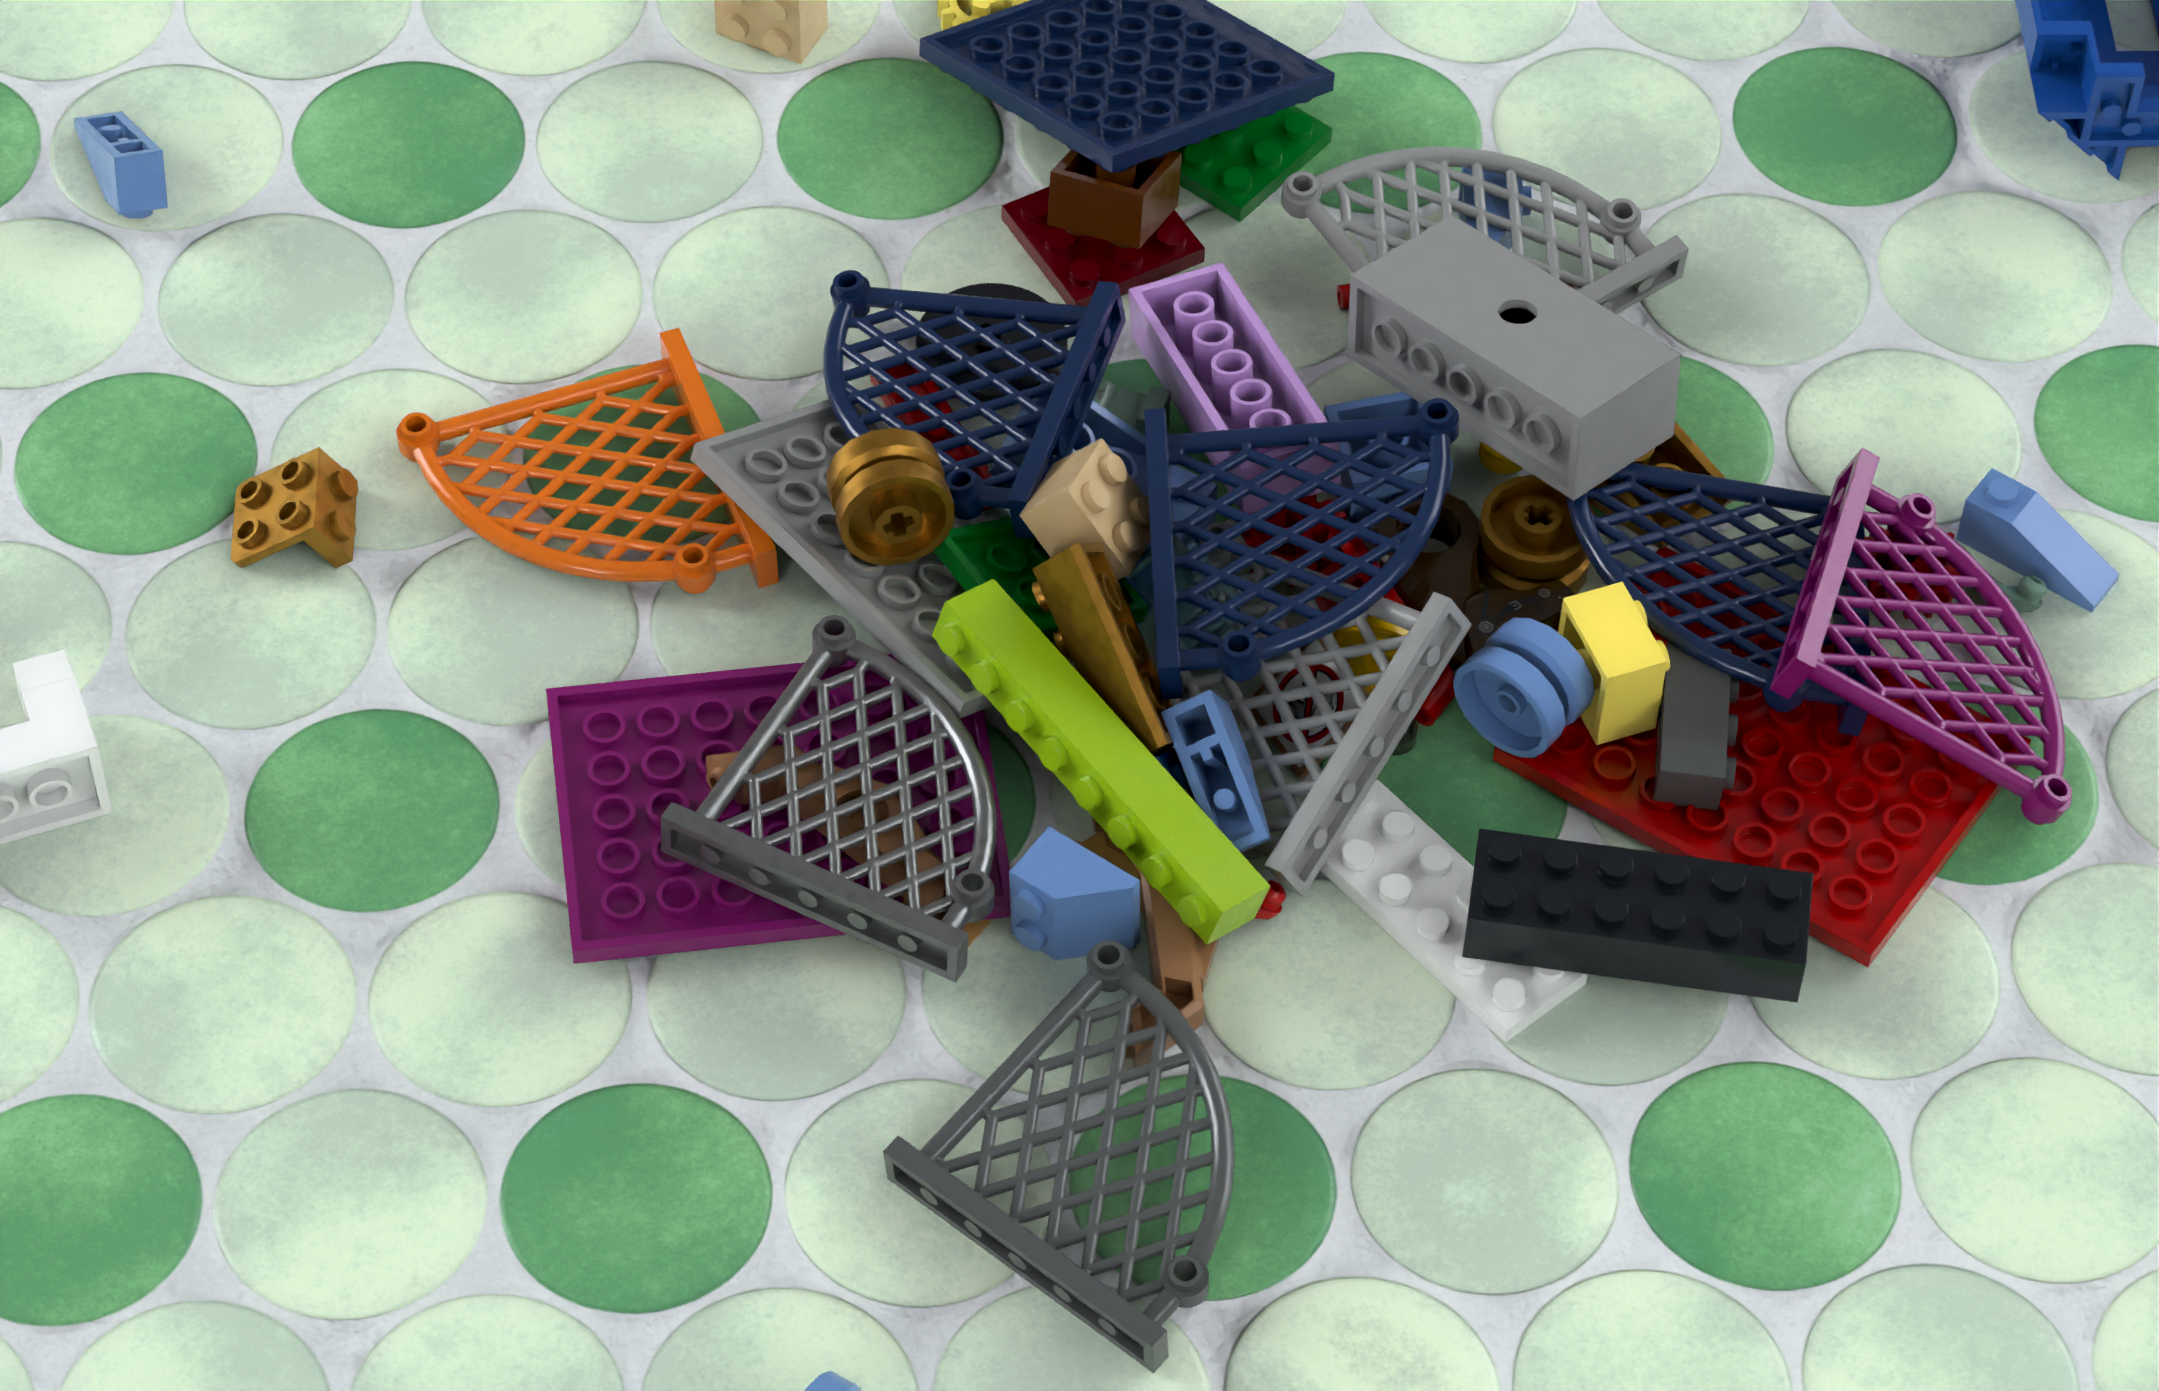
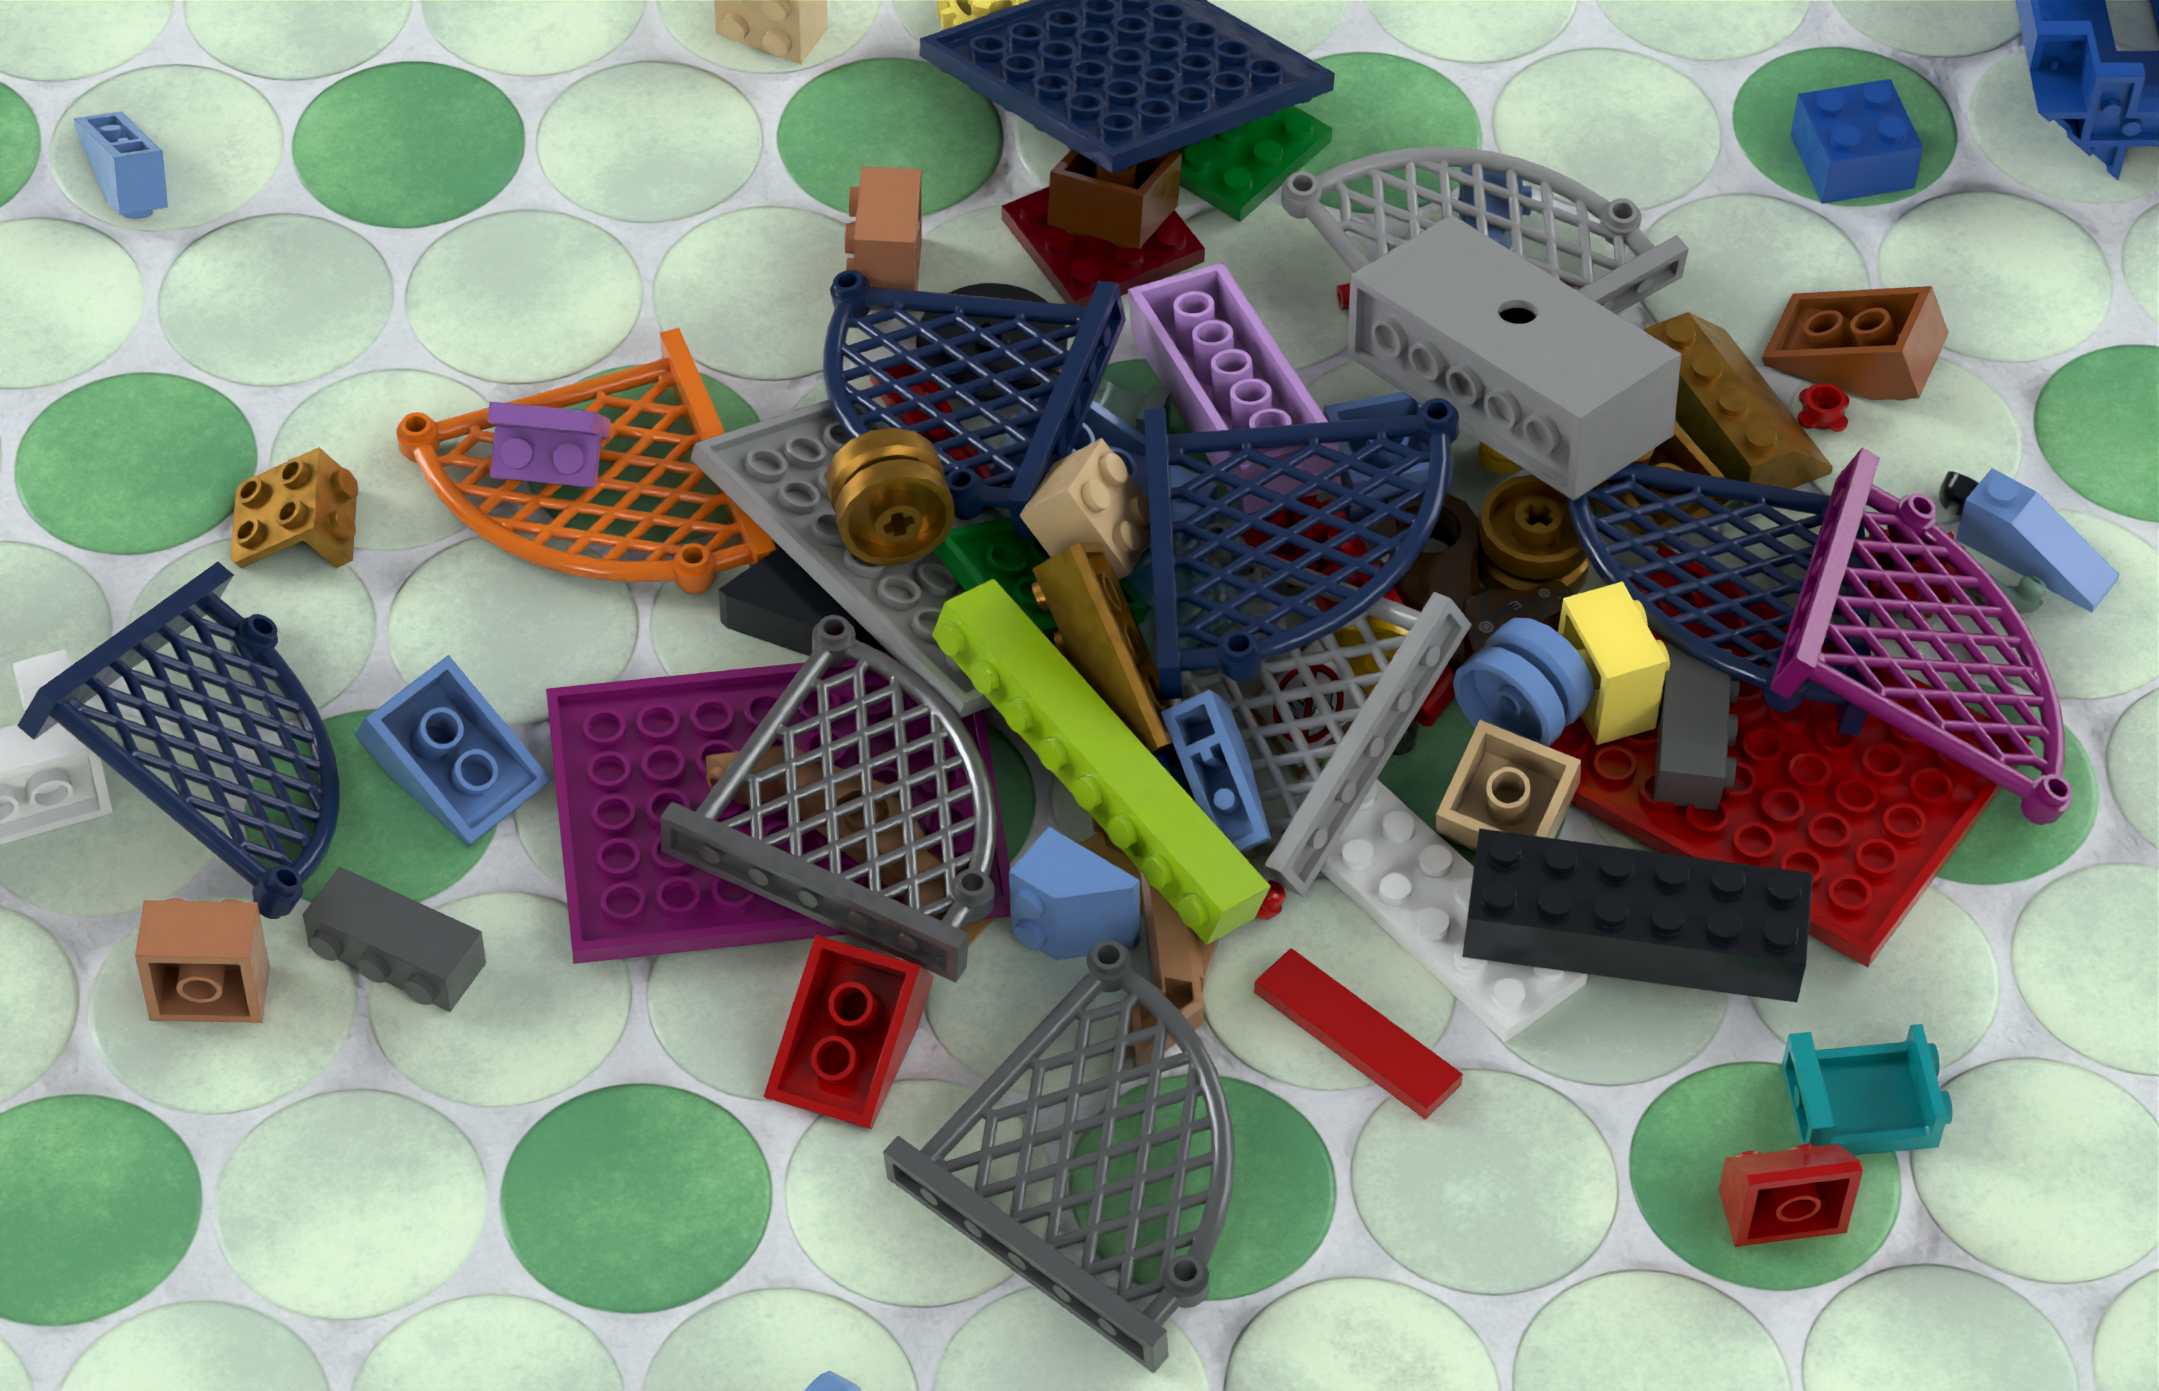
none -> dark blue piece [17,562,340,919]
none -> nougat brick [135,898,270,1023]
none -> dark grey brick [303,866,486,1012]
none -> medium blue slope [355,655,552,847]
none -> medium lavender bracket [488,402,611,489]
none -> black slope [719,547,880,656]
none -> red slope [763,935,934,1130]
none -> nougat brick [845,166,922,312]
none -> red tile [1254,948,1463,1120]
none -> tan brick [1436,720,1581,852]
none -> pearl gold slope [1644,312,1833,506]
none -> red slope [1719,1144,1863,1247]
none -> dark orange slope [1762,286,1949,400]
none -> teal panel [1781,1024,1952,1155]
none -> blue brick [1791,79,1923,204]
none -> red plate [1797,383,1850,432]
none -> black hinge [1939,471,1979,515]

